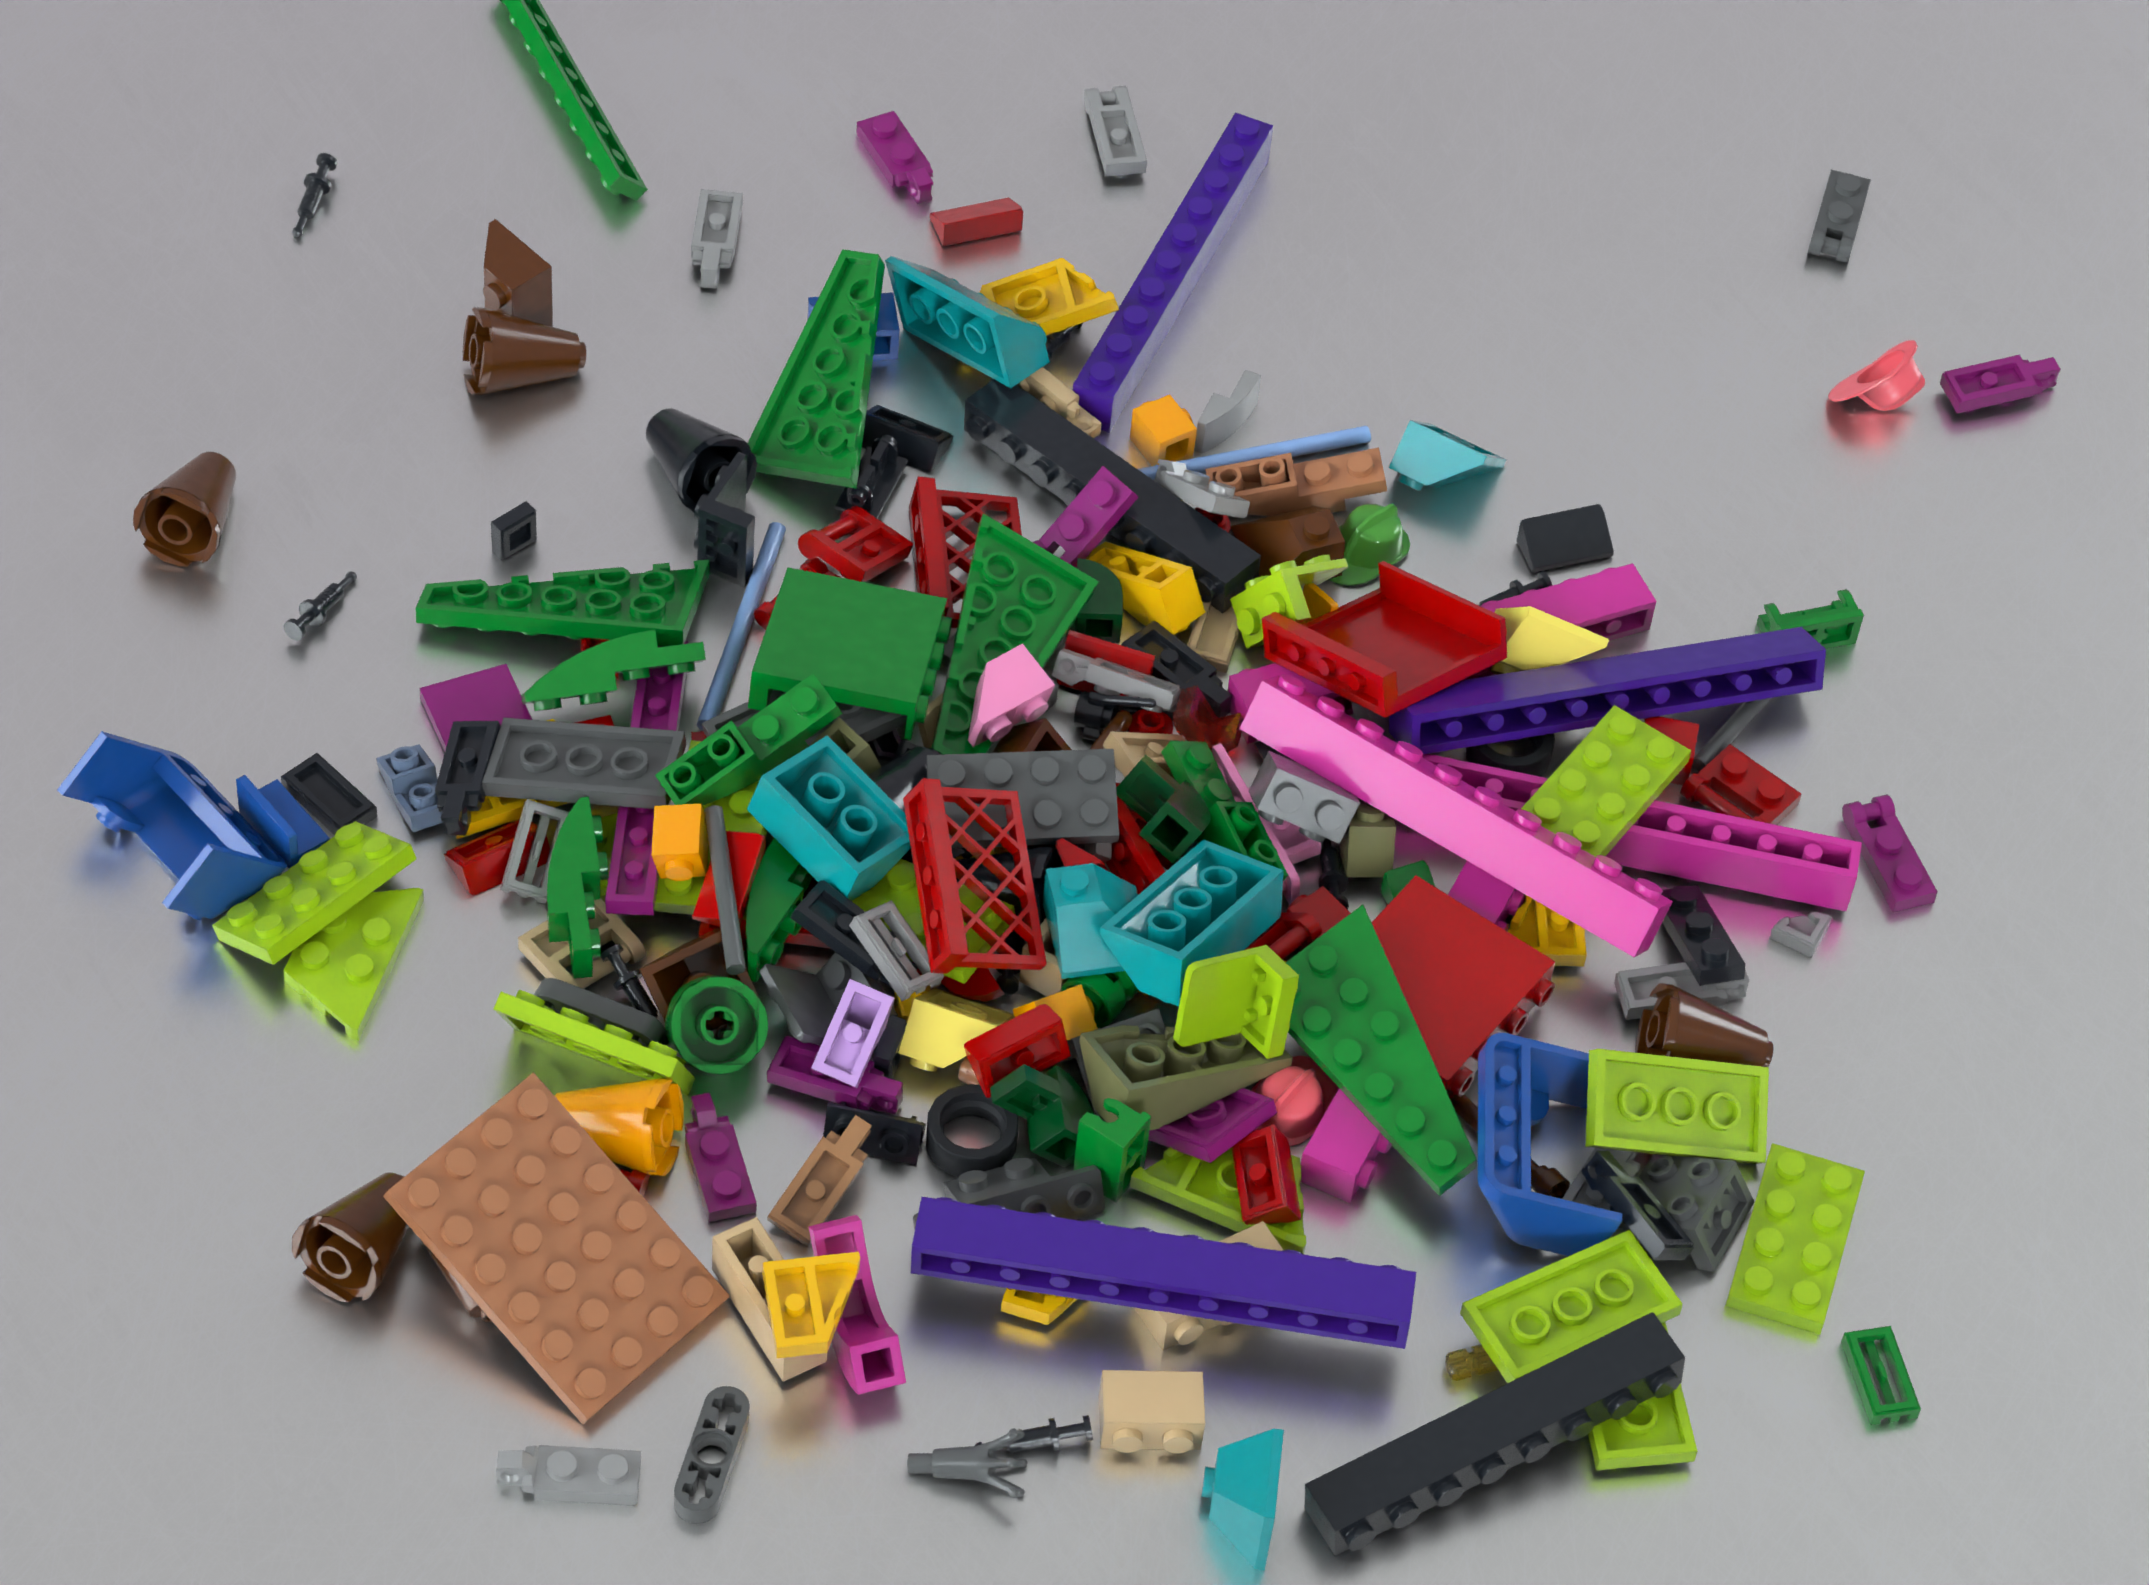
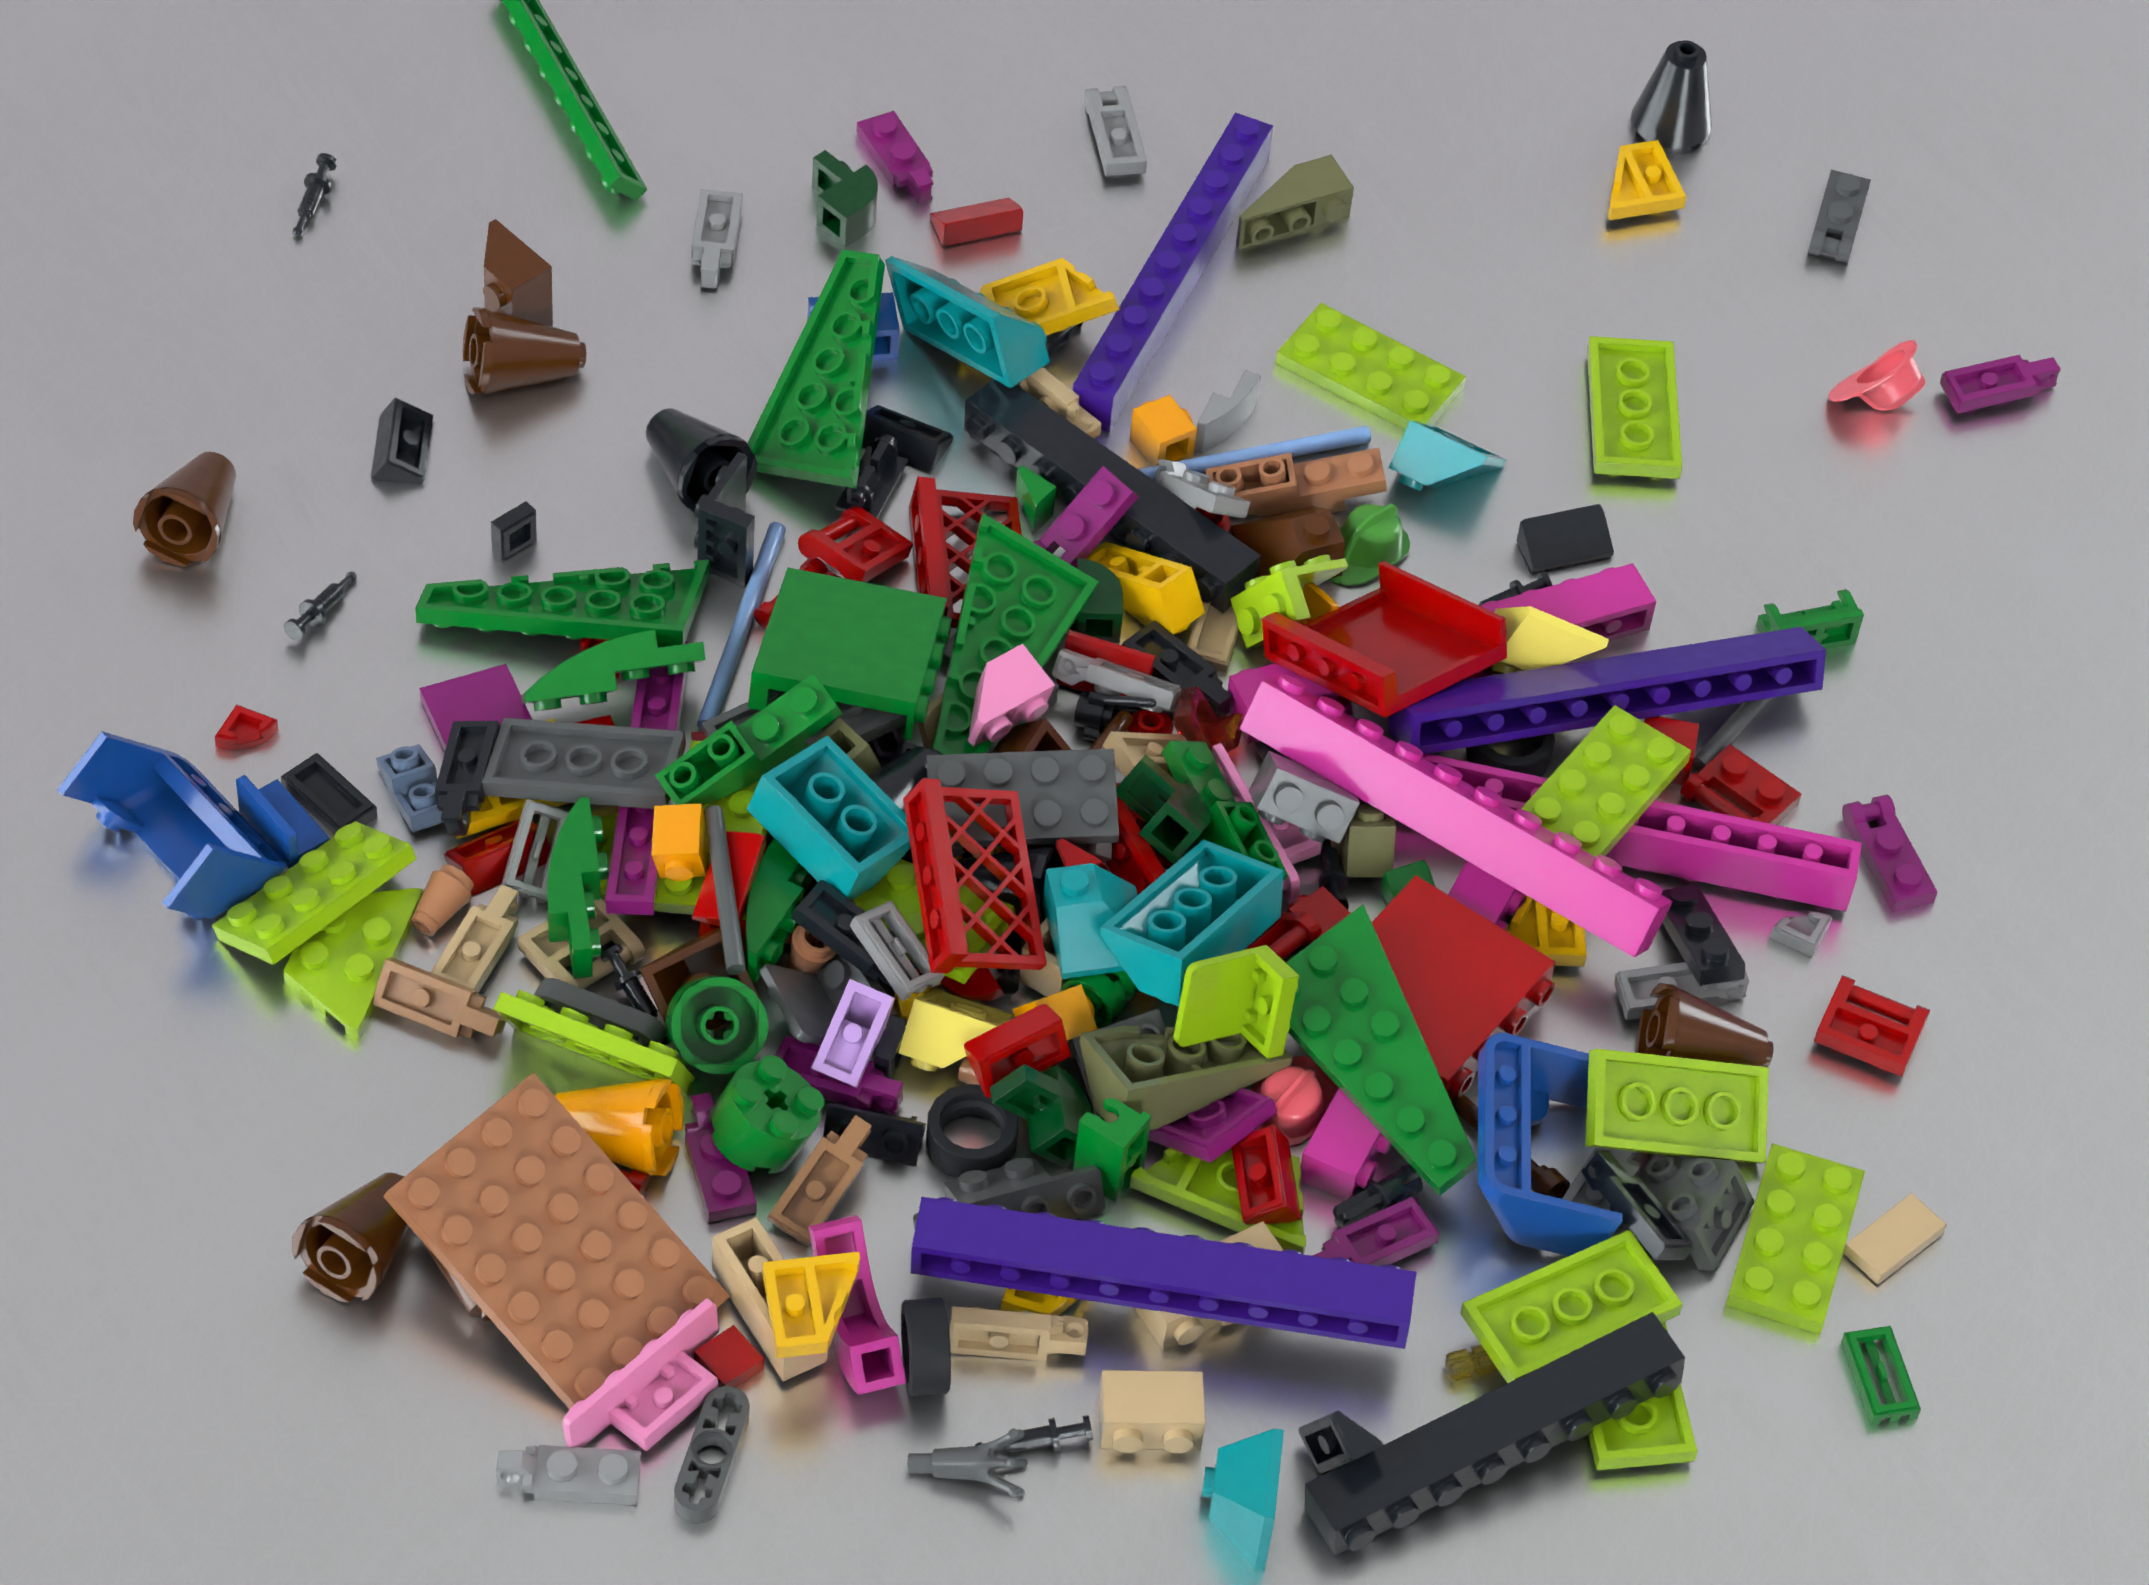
none -> red tile [215,704,278,750]
none -> black slope [371,398,433,484]
none -> medium nougat hinge [372,957,506,1038]
none -> nougat cone [410,864,474,936]
none -> tan hinge [431,884,519,993]
none -> bright pink bracket [562,1298,719,1451]
none -> red tile [694,1325,765,1388]
none -> green brick [709,1055,824,1173]
none -> nougat cone [787,925,836,974]
none -> dark green brick [812,150,878,248]
none -> black tyre [901,1298,951,1396]
none -> tan hinge [949,1306,1088,1362]
none -> green slope [1015,465,1056,532]
none -> olive slope [1236,154,1354,249]
none -> lime plate [1275,303,1466,430]
none -> black slope [1298,1410,1384,1474]
none -> magenta hinge [1312,1197,1440,1266]
none -> black axle [1333,1164,1423,1228]
none -> lime plate [1587,336,1682,479]
none -> yellow wing [1608,140,1686,220]
none -> black cone [1630,40,1712,155]
none -> red plate [1814,975,1931,1077]
none -> tan tile [1843,1193,1947,1285]

